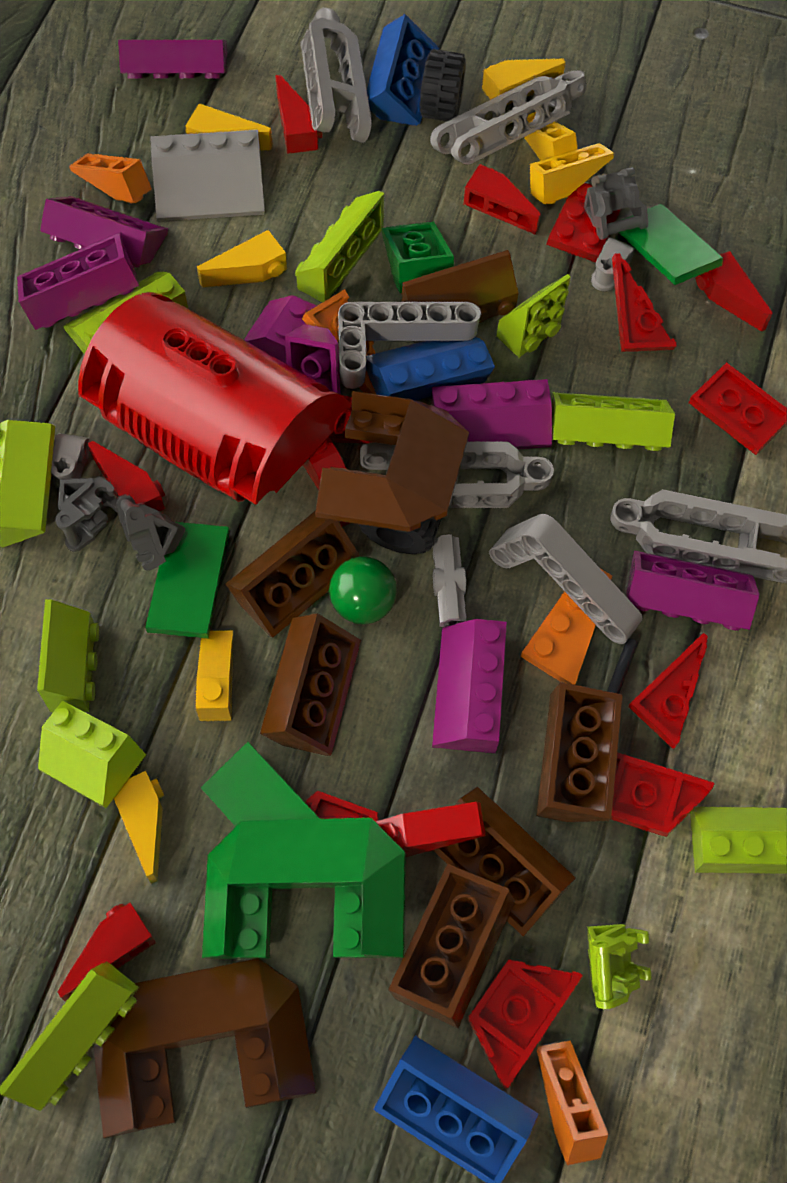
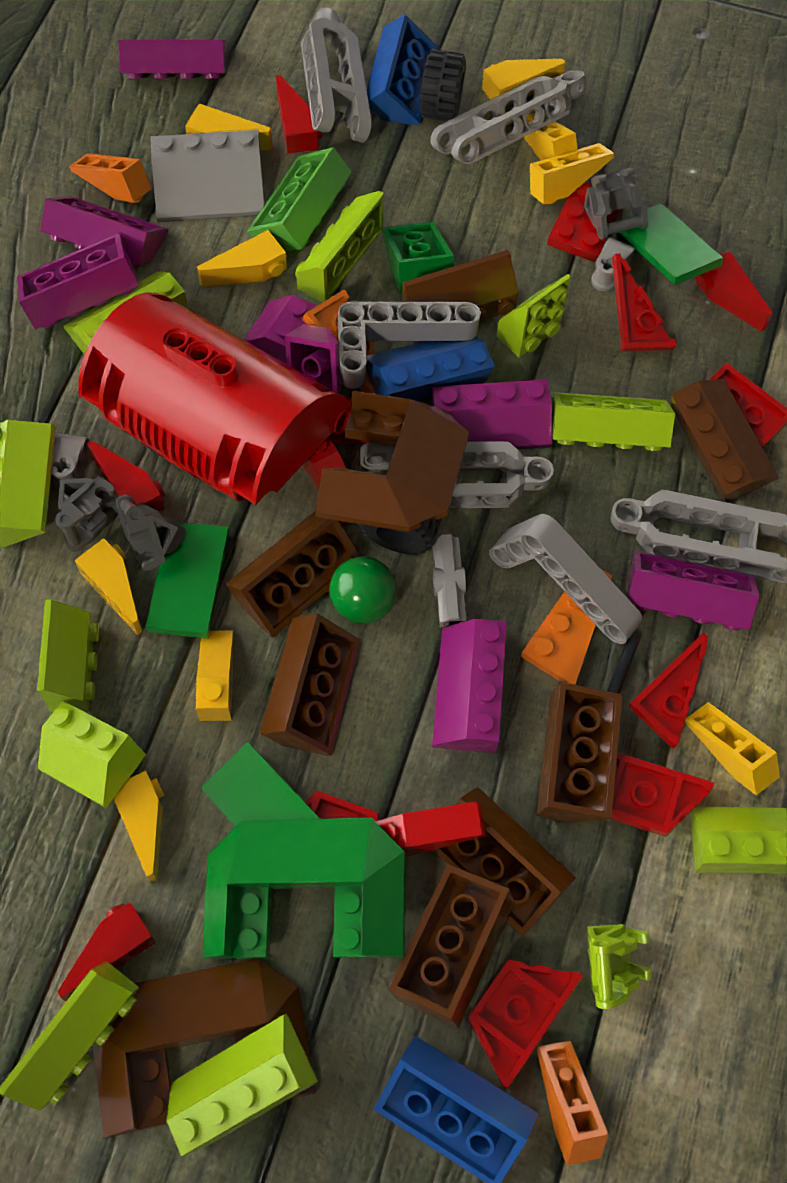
red slope [464,164,541,235] -> none
none -> yellow slope [75,538,142,635]
none -> lime slope [167,1014,318,1156]
none -> bright green slope [247,147,352,252]
none -> reddish brown slope [671,379,779,503]
none -> yellow slope [685,702,780,796]

